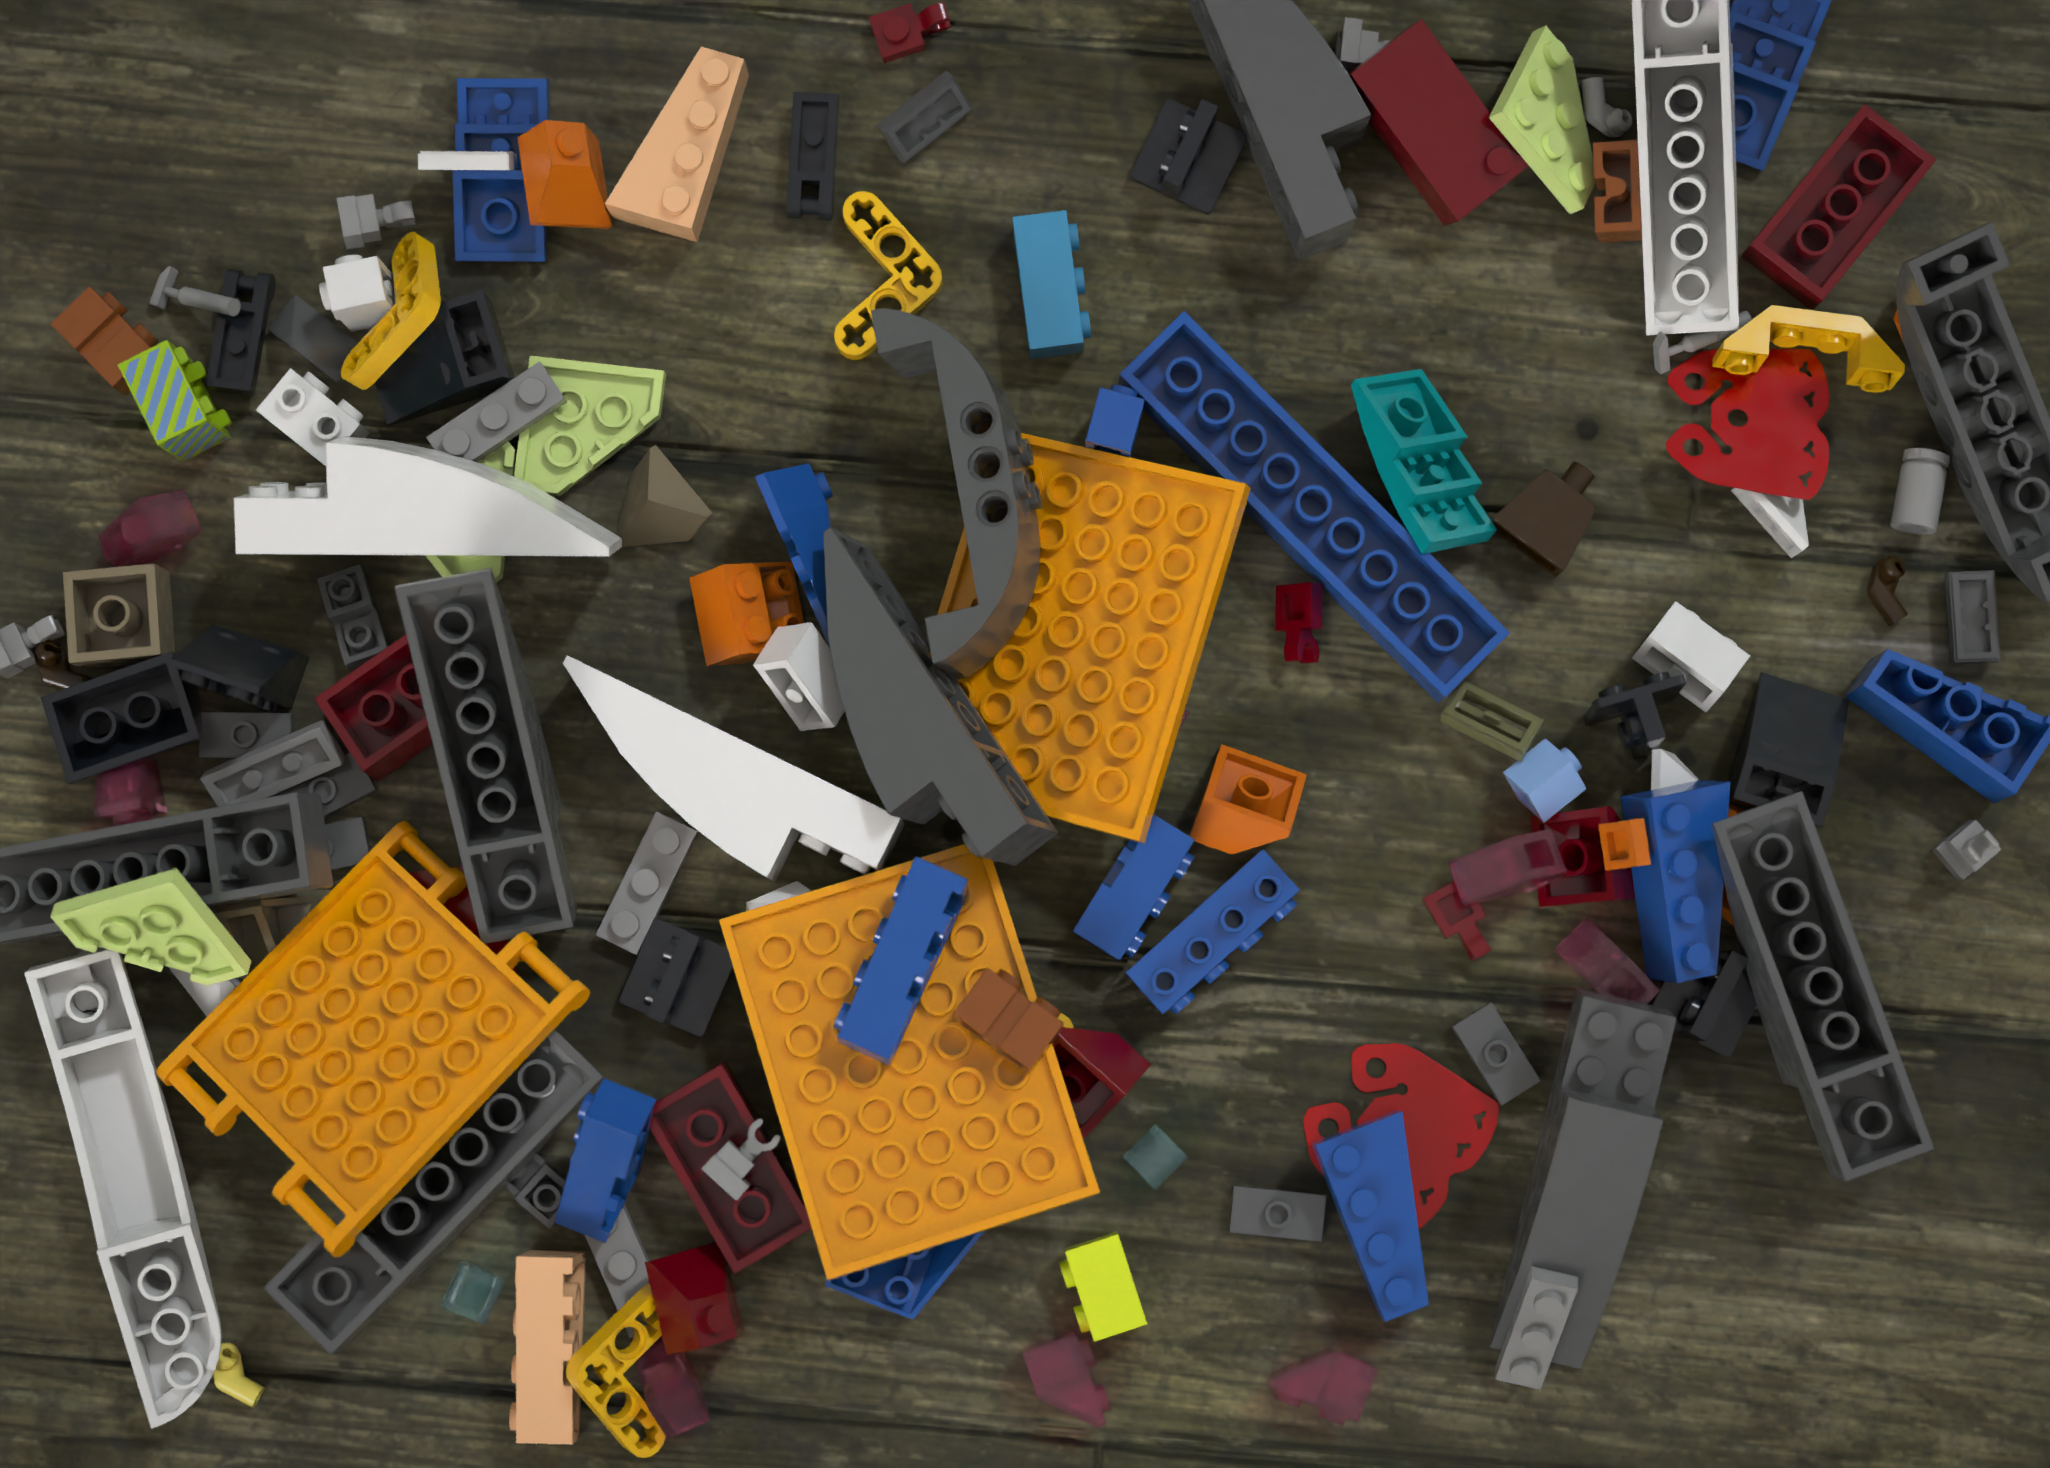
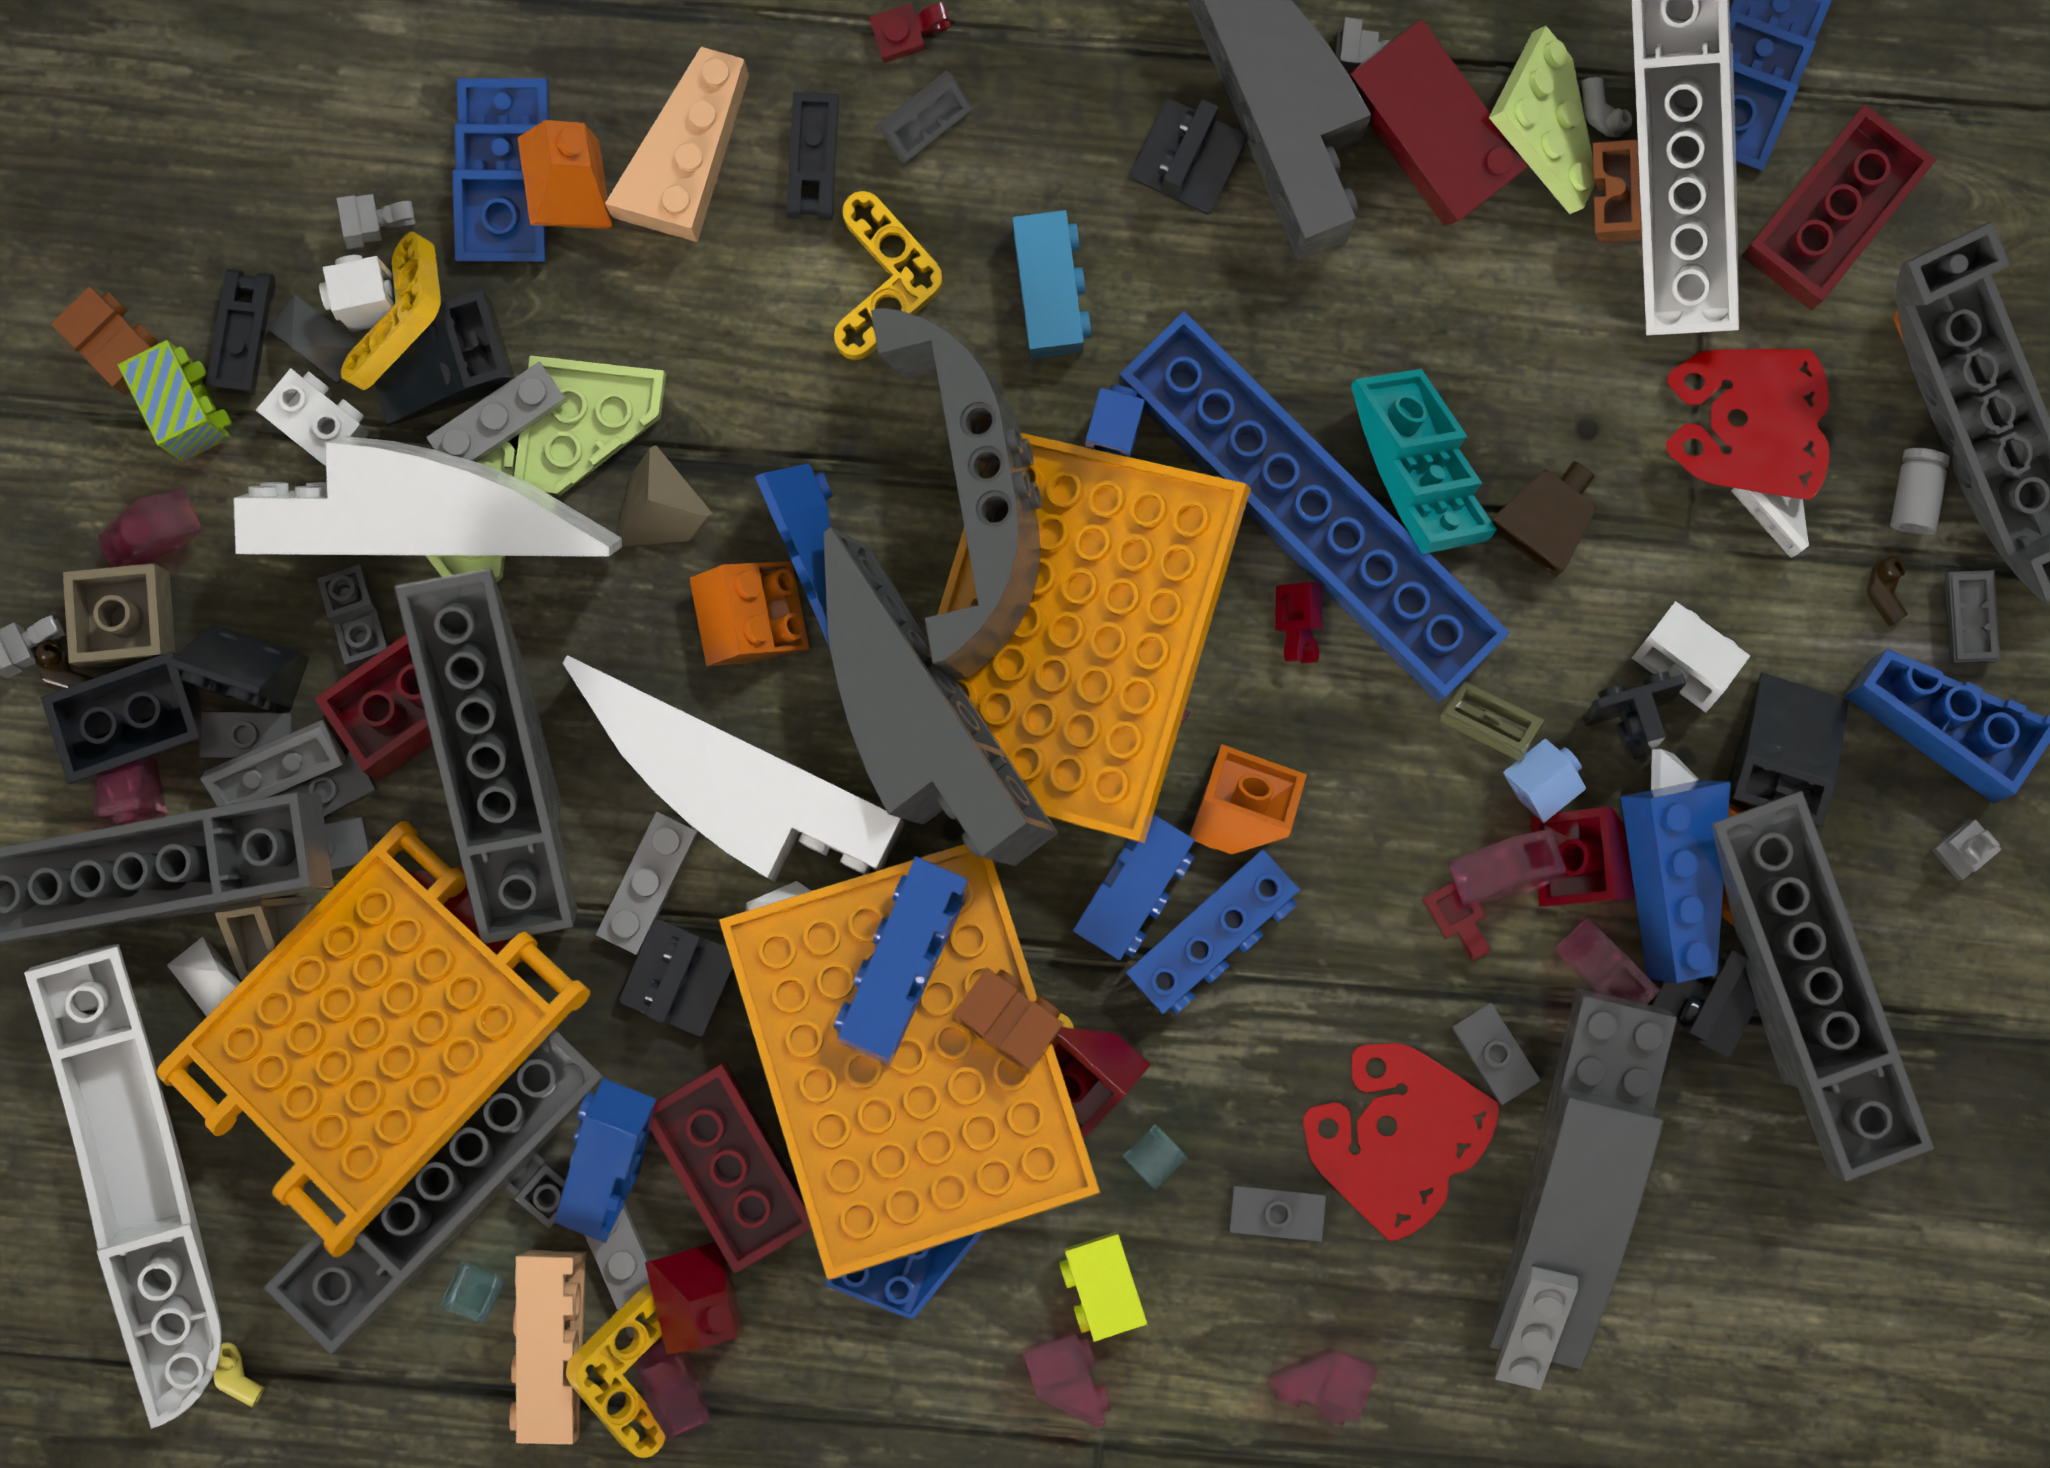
yellowish green plate [50,868,251,986] -> none
light grey piece [149,266,241,316] -> none
white tile [418,151,517,170] -> none
light grey piece [702,1118,780,1201] -> none
white brick [753,622,845,731] -> none
blue wedge [1311,1110,1429,1322] -> none
orange plate [1598,818,1651,871] -> none
light grey piece [1653,311,1752,374] -> none
yellow slope [1712,305,1905,393] -> none

